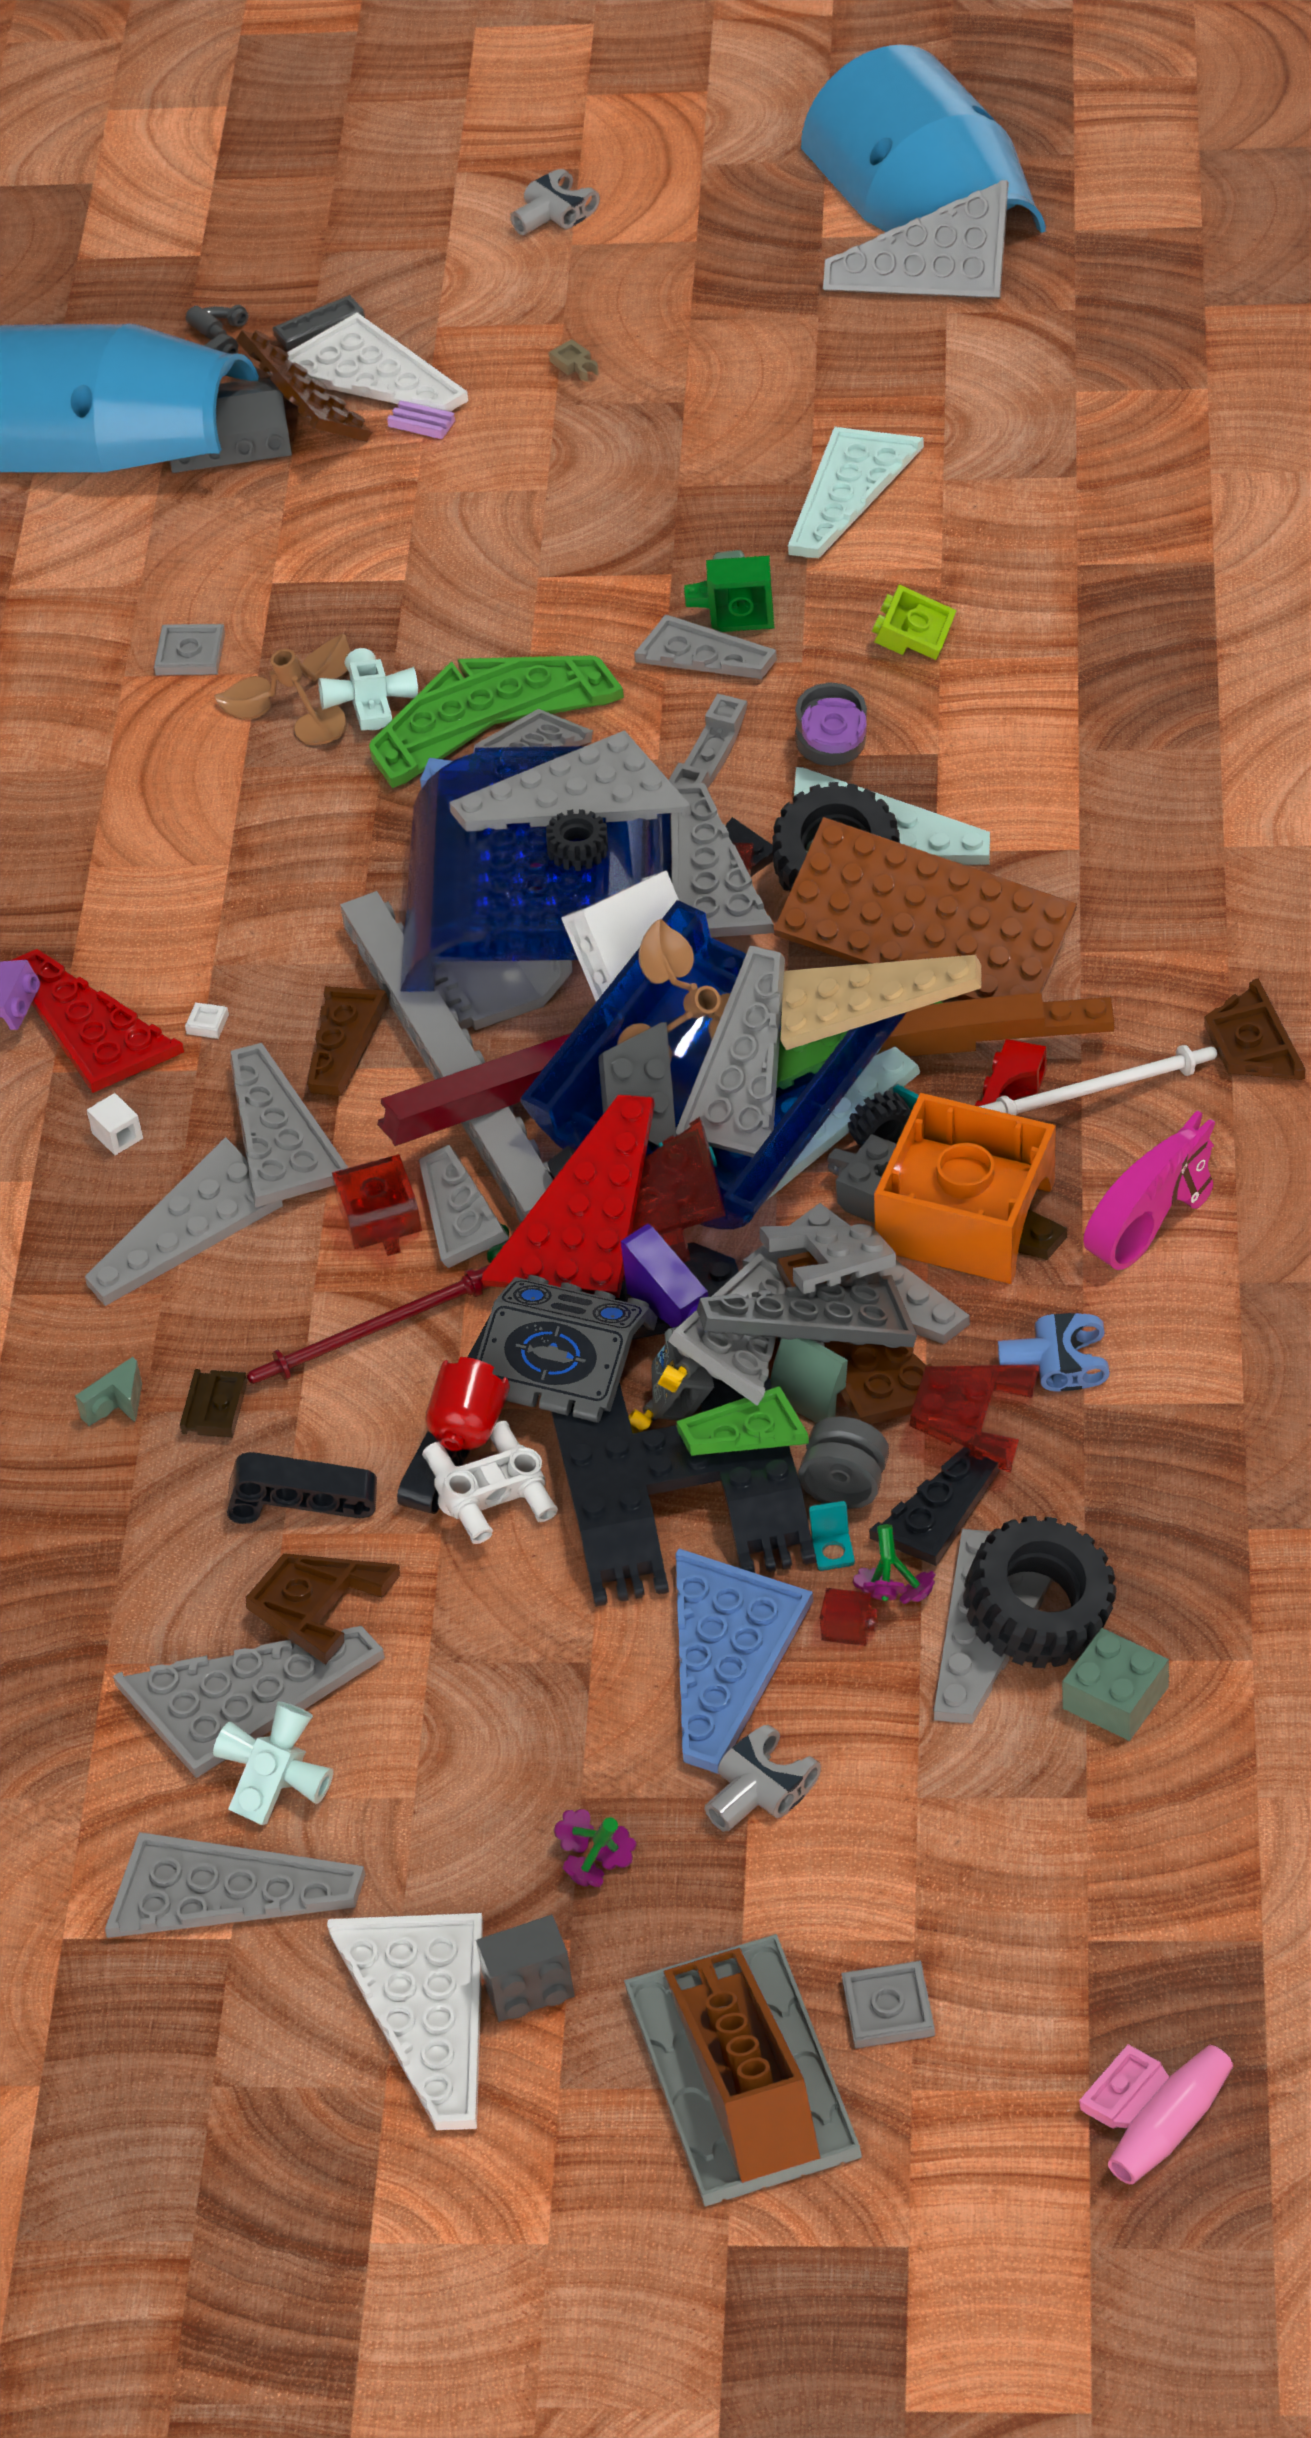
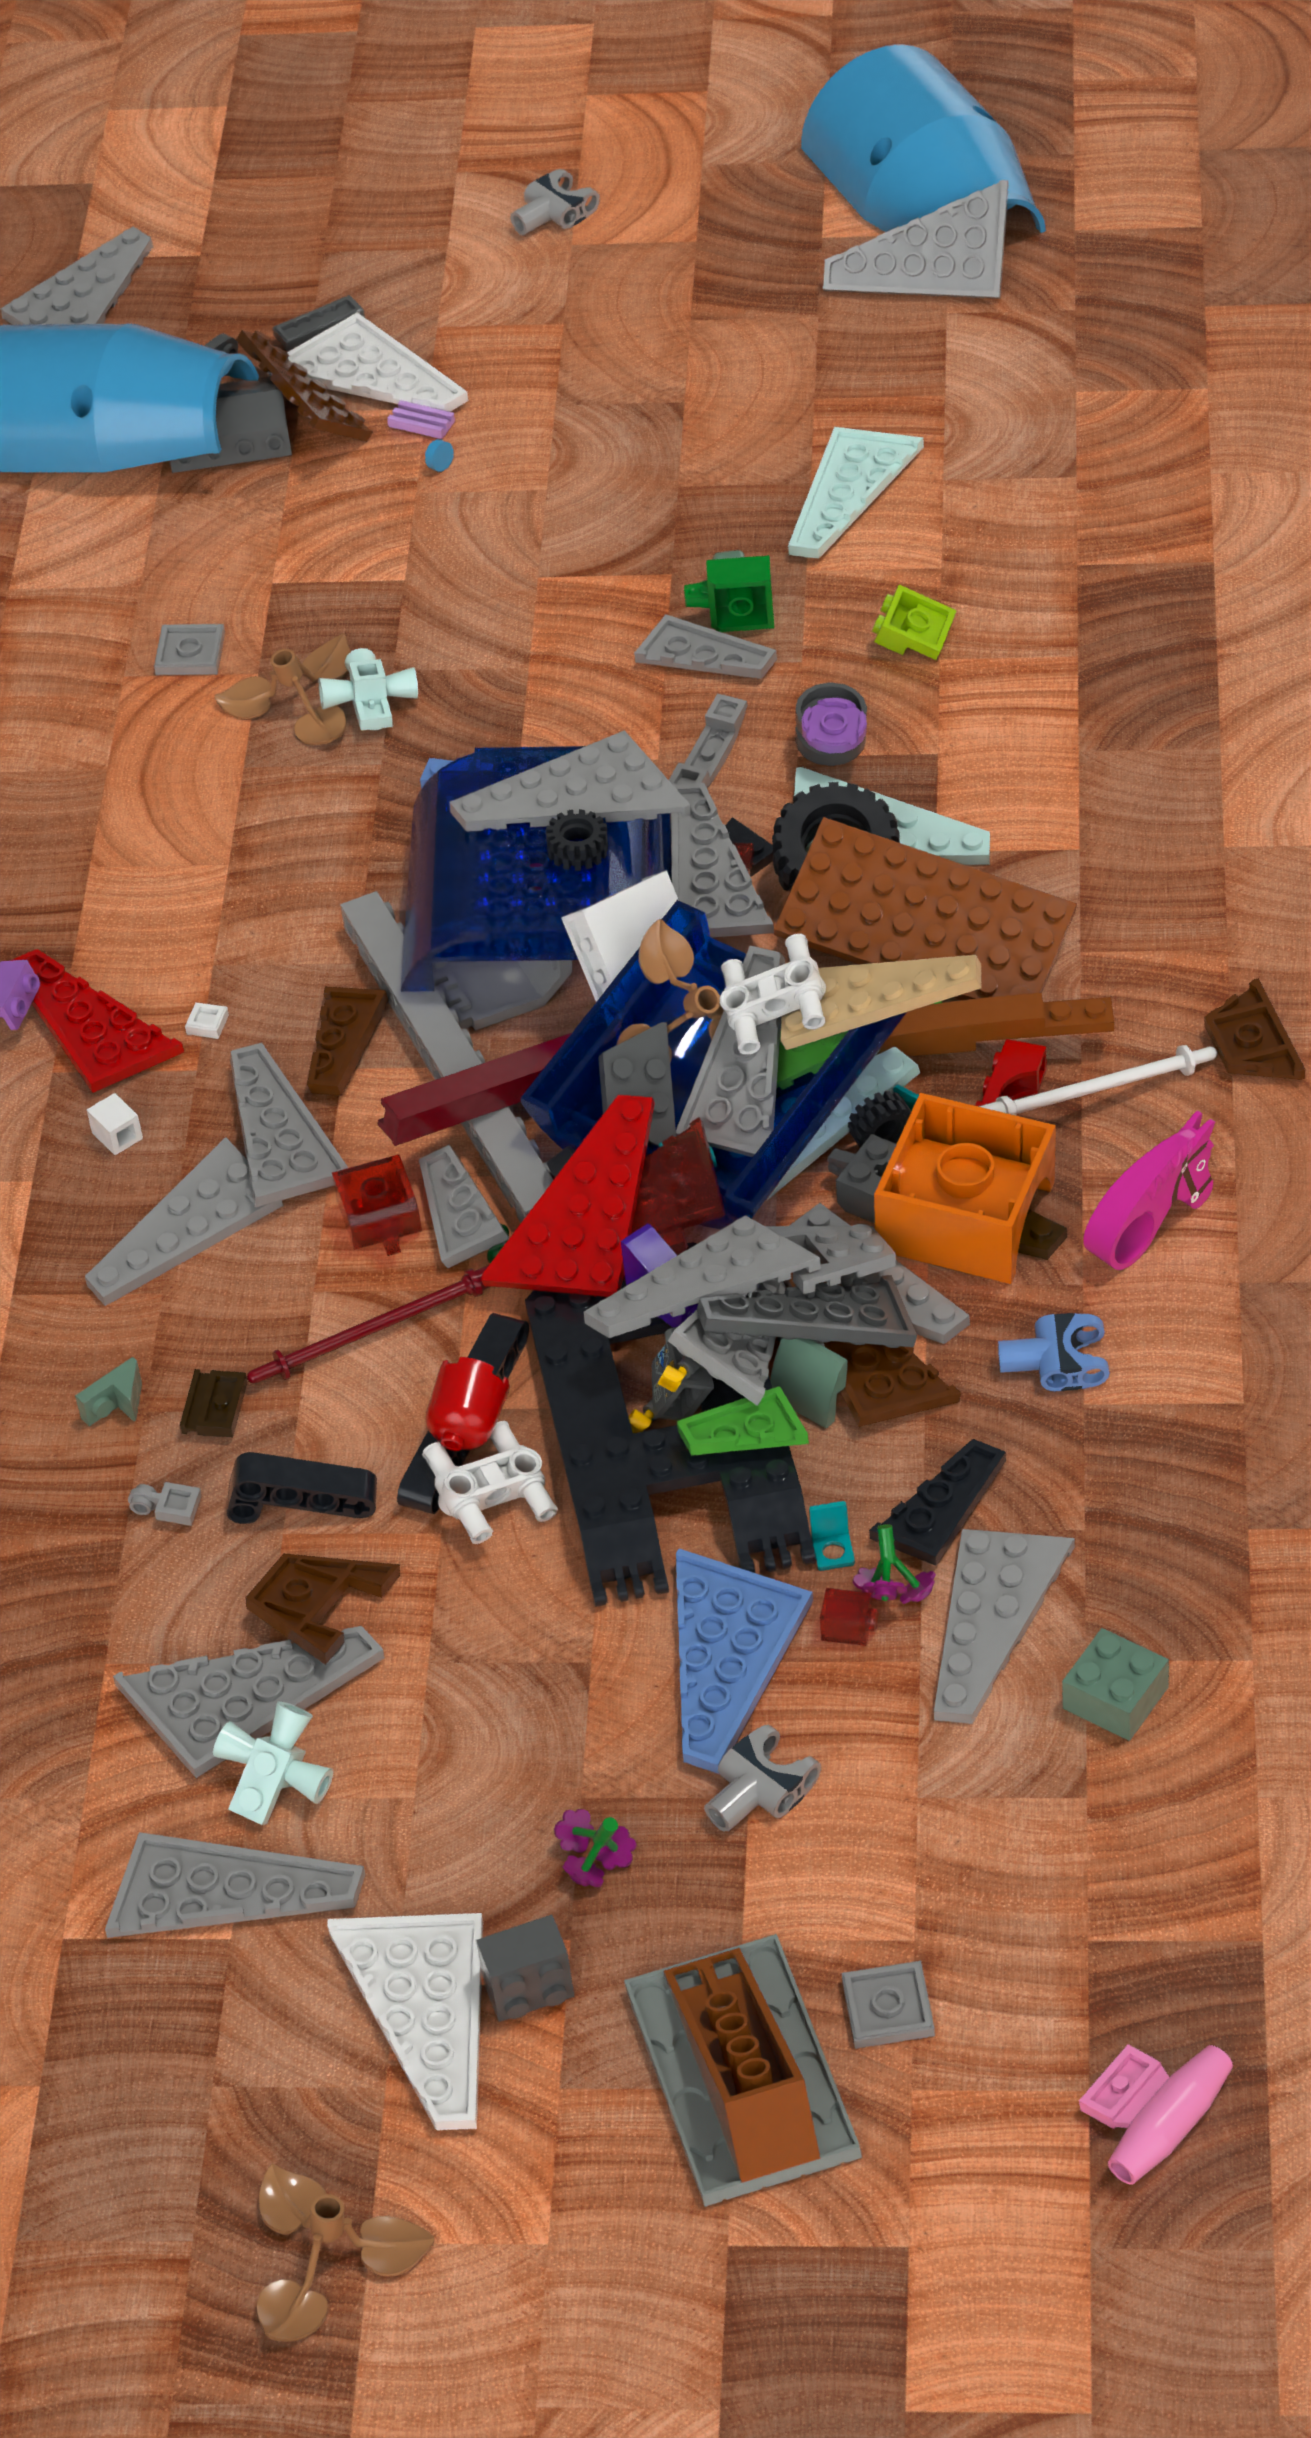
dark grey plant [185,305,249,340] -> none
bright green wing [369,655,624,788] -> none
light grey wing [472,709,593,768] -> none
hinge [477,1275,658,1423] -> none
dark tan plate [549,339,599,382] -> none
dark grey wheel [798,1416,889,1509] -> none
clear red wing [909,1365,1040,1473] -> none
black tyre [963,1516,1116,1668] -> none
none -> light grey wing [0,227,153,325]
none -> light grey plate [128,1482,202,1526]
none -> medium nougat plant [256,2164,434,2342]
none -> dark azure tile [425,439,454,472]
none -> light grey wing [584,1215,821,1338]
none -> white piece [720,934,826,1054]

